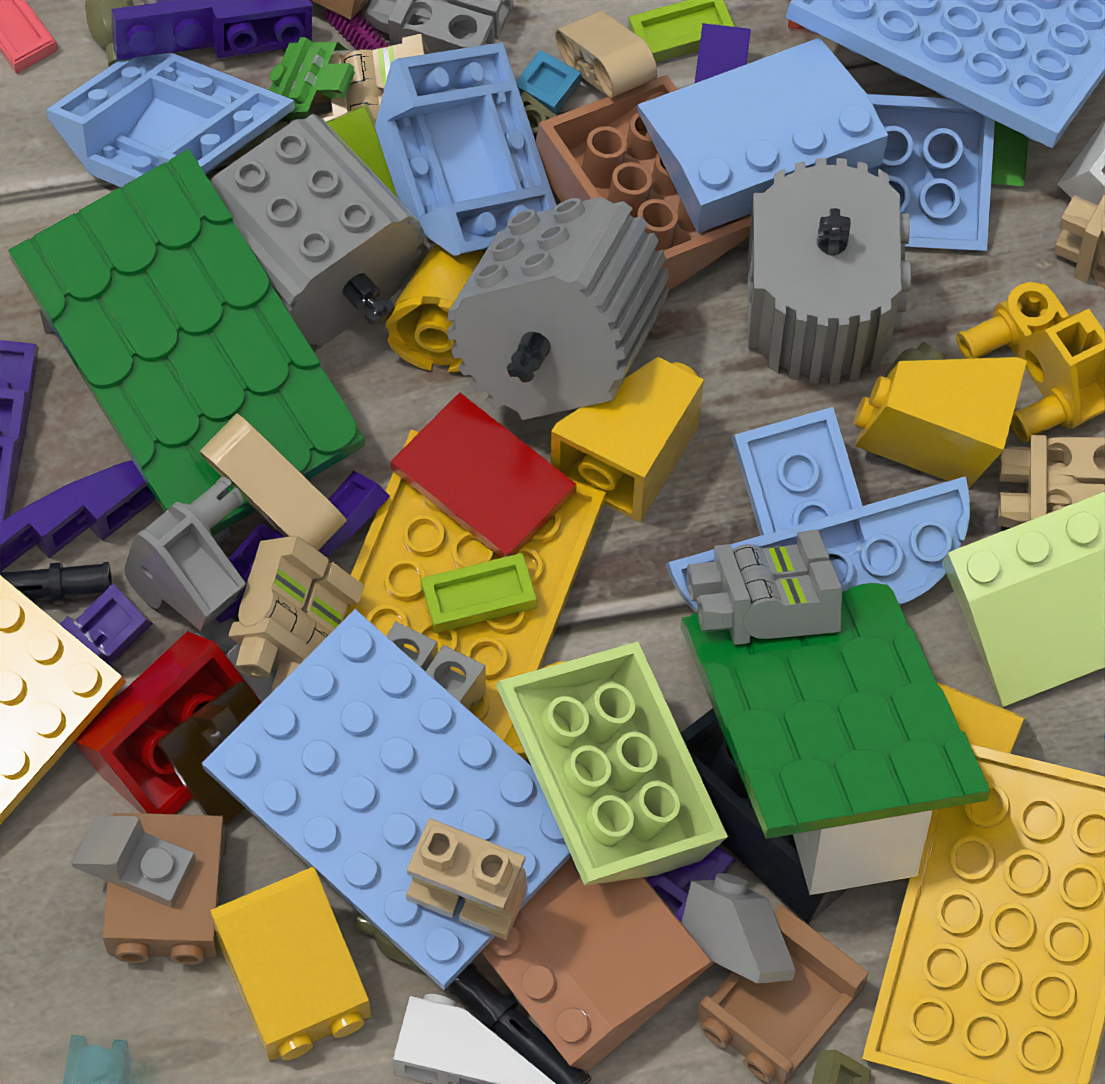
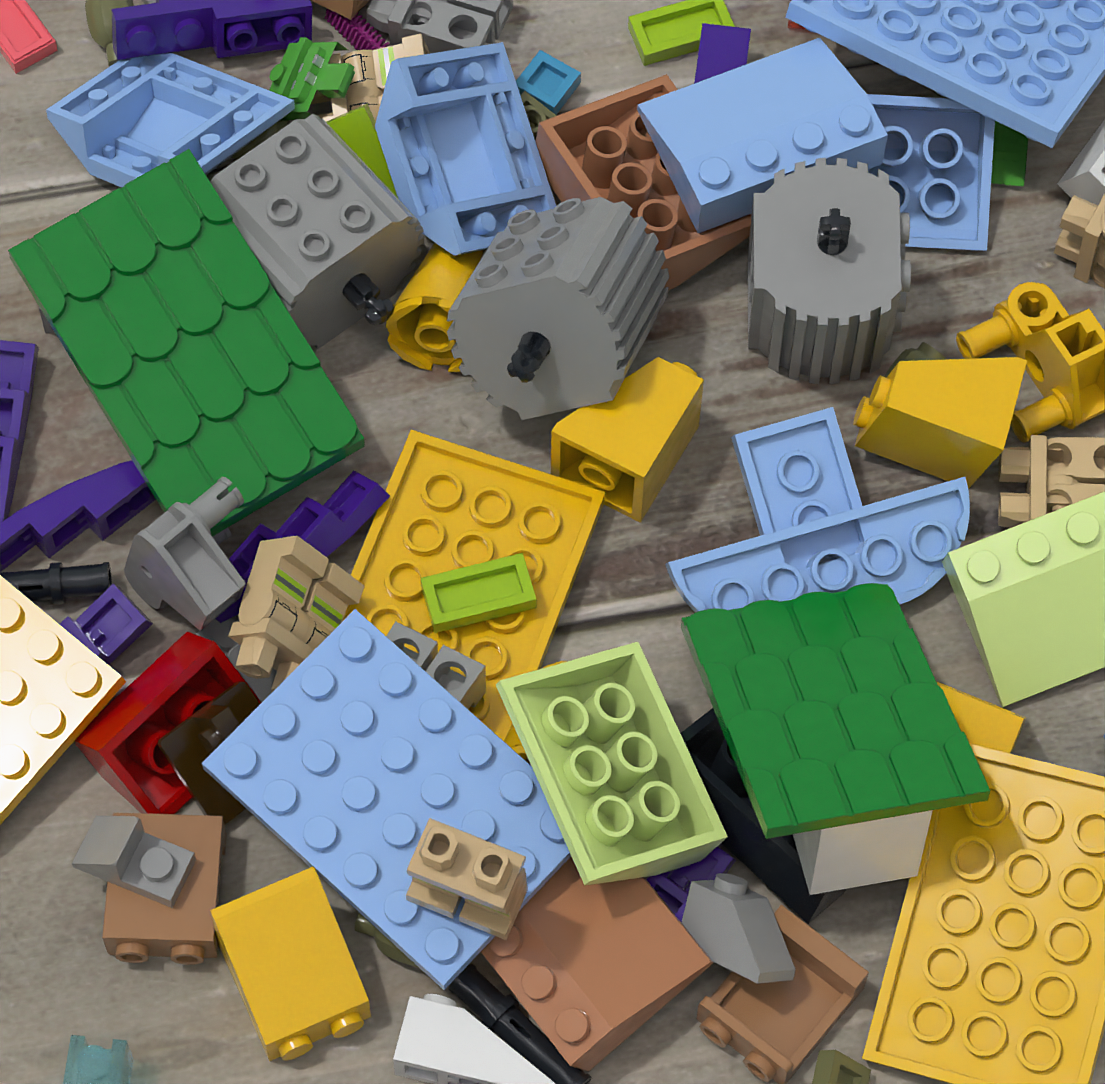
tan beam [199,414,347,550] -> none
red tile [390,392,577,558] -> none
tan beam [555,10,658,98] -> none
light grey hips [687,529,842,645] -> none

